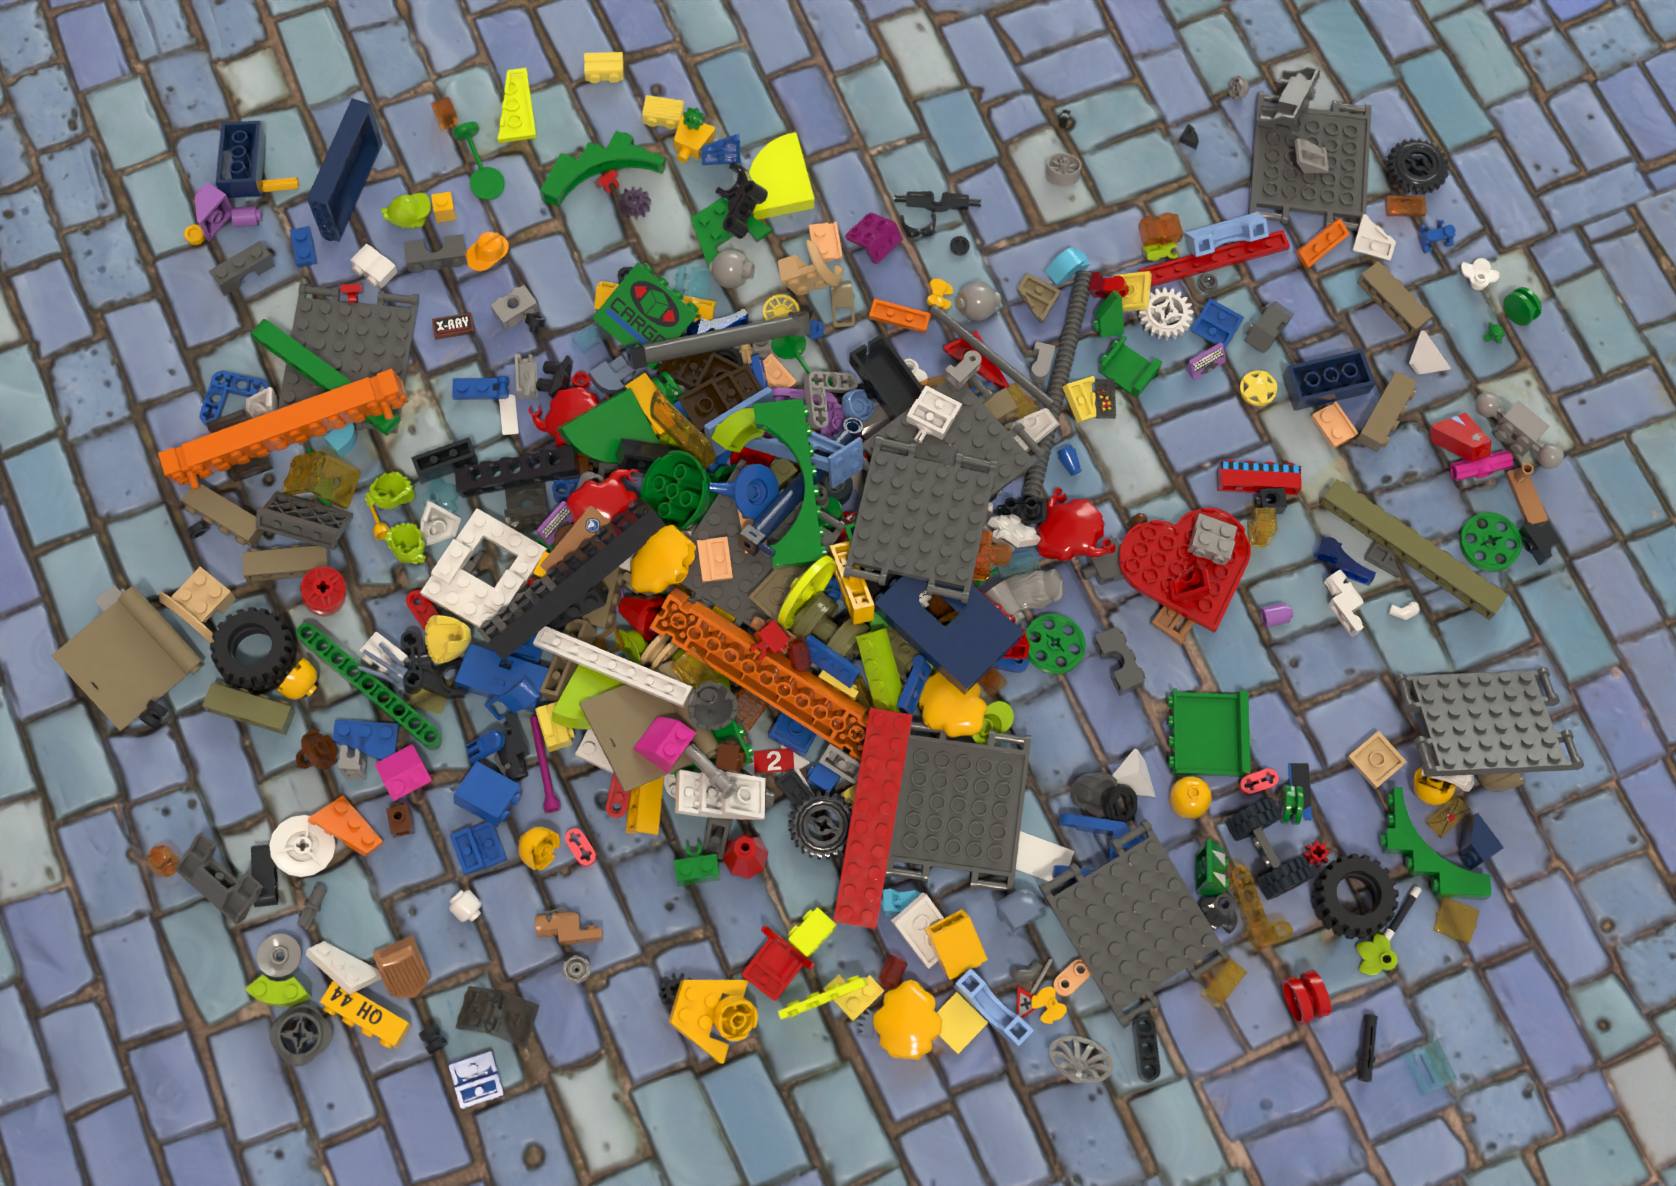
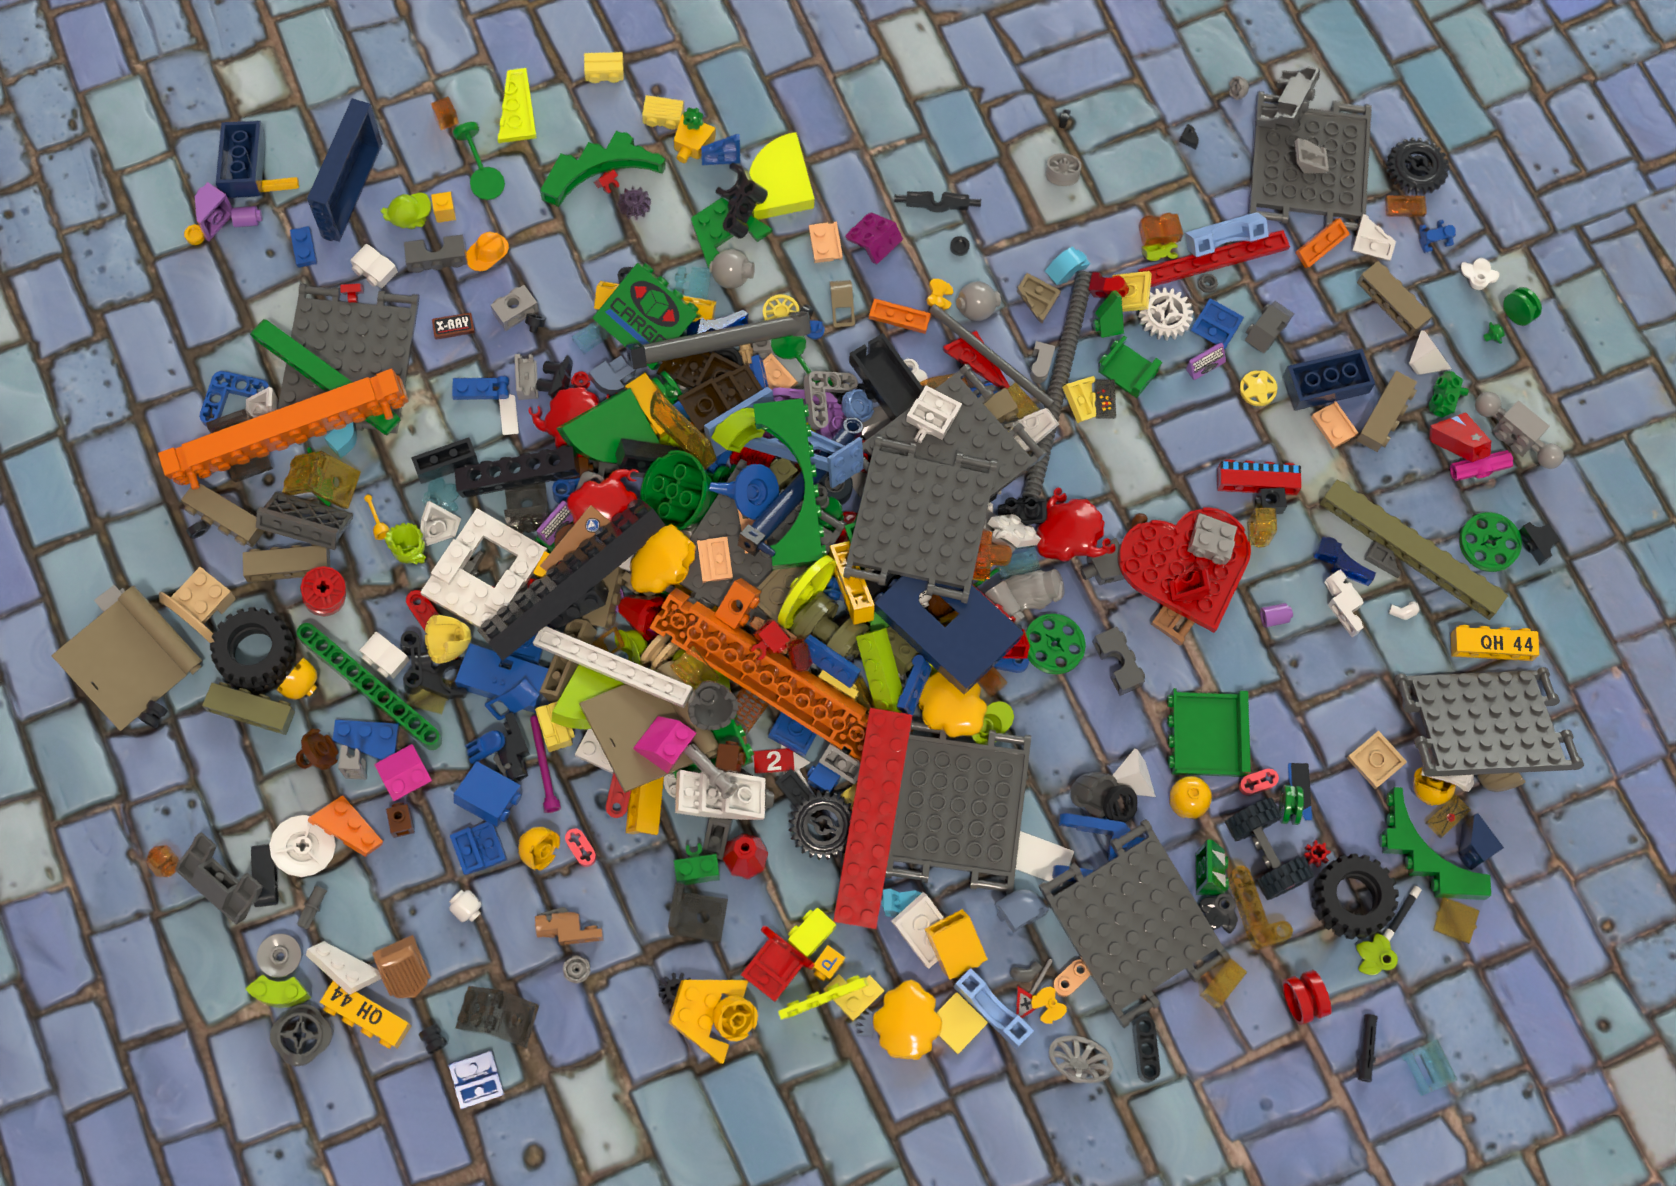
dark grey arch [209,241,275,296] -> none
sand blue plant [357,643,408,683] -> none
lime hair [364,471,415,510] -> none
tan piece [778,240,843,296] -> none
clear red brick [877,955,908,990] -> none
black cap [900,212,936,238] -> none
light grey leg [944,350,982,390] -> none
blue cone [1057,445,1082,476] -> none
medium nougat piece [1505,463,1548,526] -> none
none -> clear smoke bracket [668,883,728,943]
none -> orange brick [714,578,761,630]
none -> yellow brick [812,945,845,982]
none -> green brick [1429,371,1469,418]
none -> yellow brick [1450,625,1539,661]

